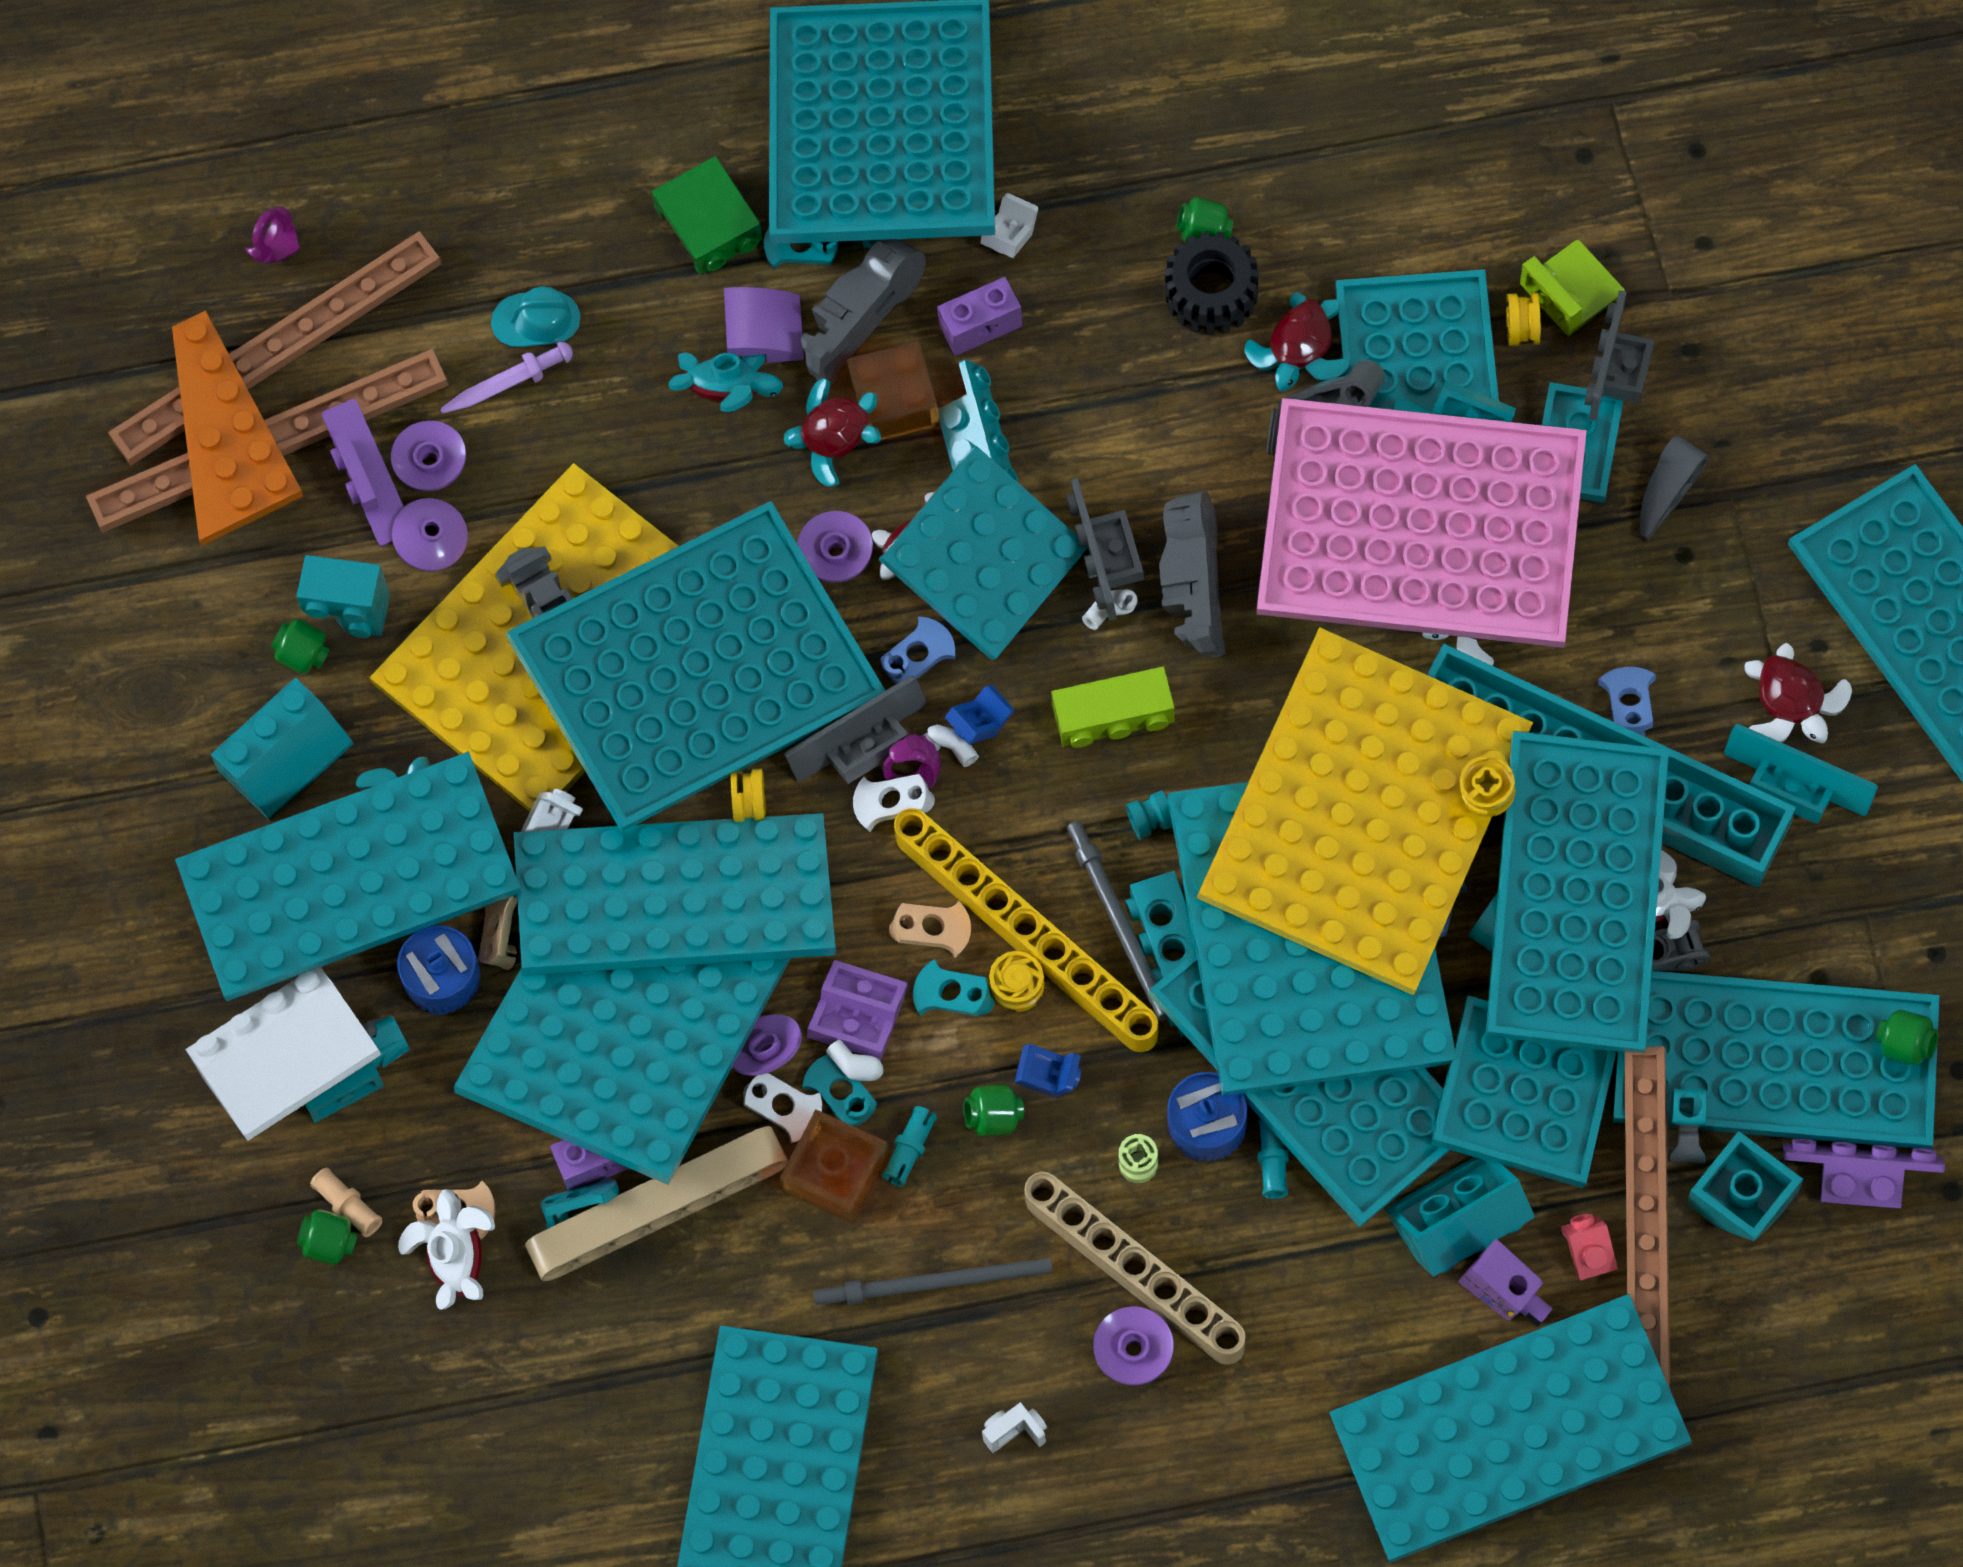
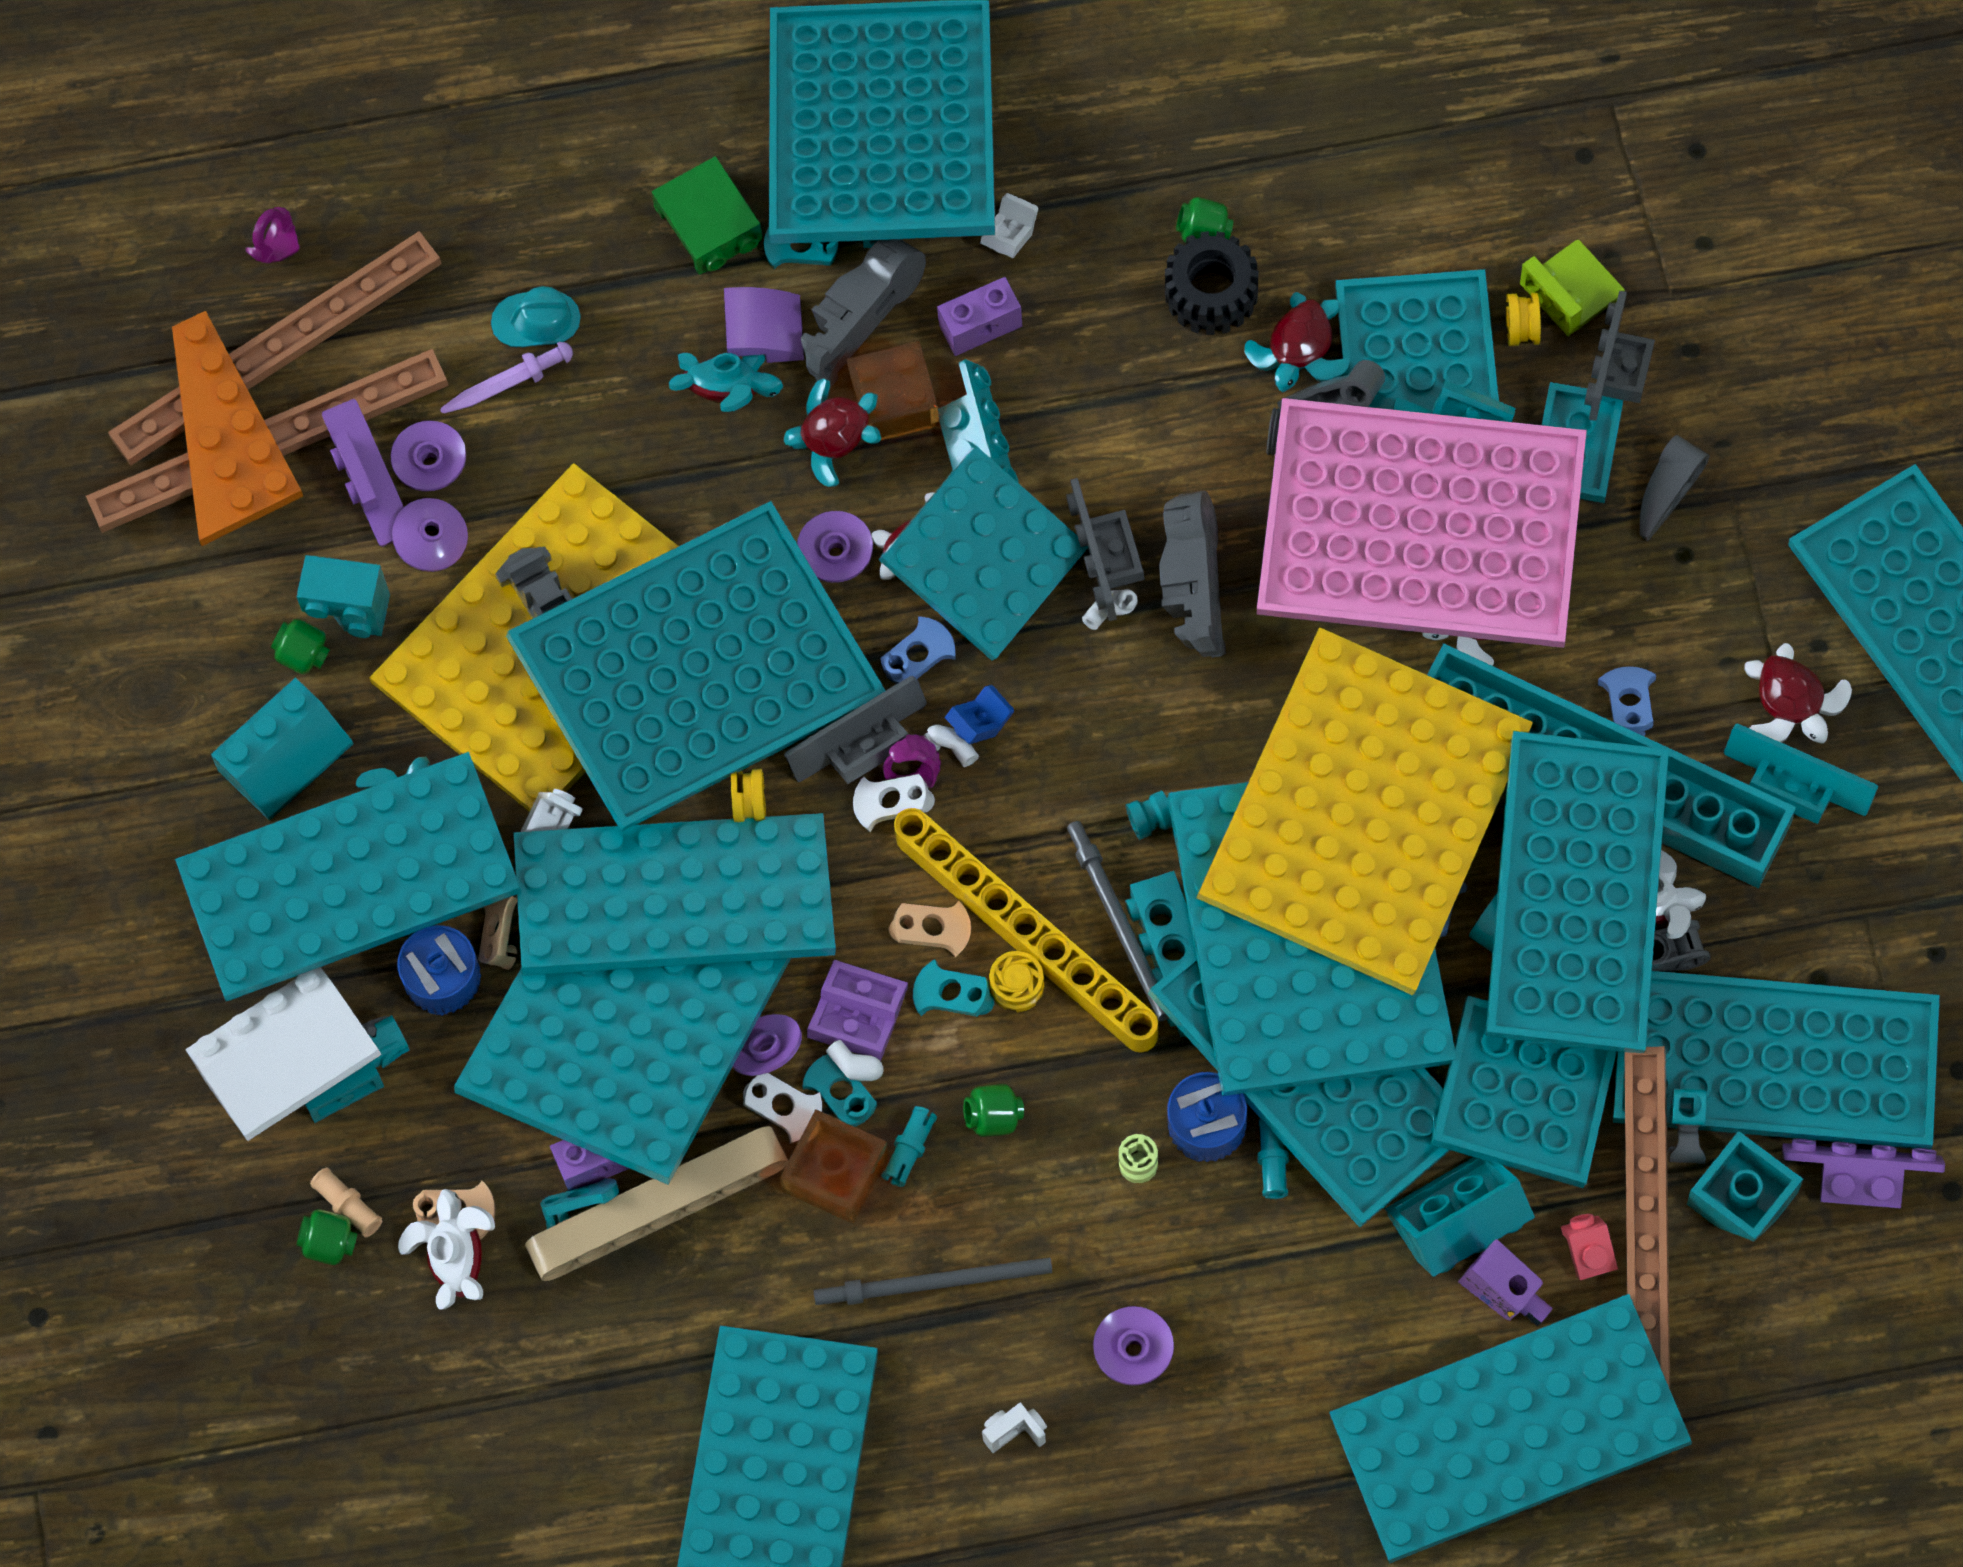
blue bracket [1014,1043,1081,1098] -> none
tan beam [1024,1172,1245,1365] -> none
lime brick [1051,666,1175,748] -> none
yellow wheel [1459,755,1516,817] -> none
green head [1876,1010,1939,1066] -> none

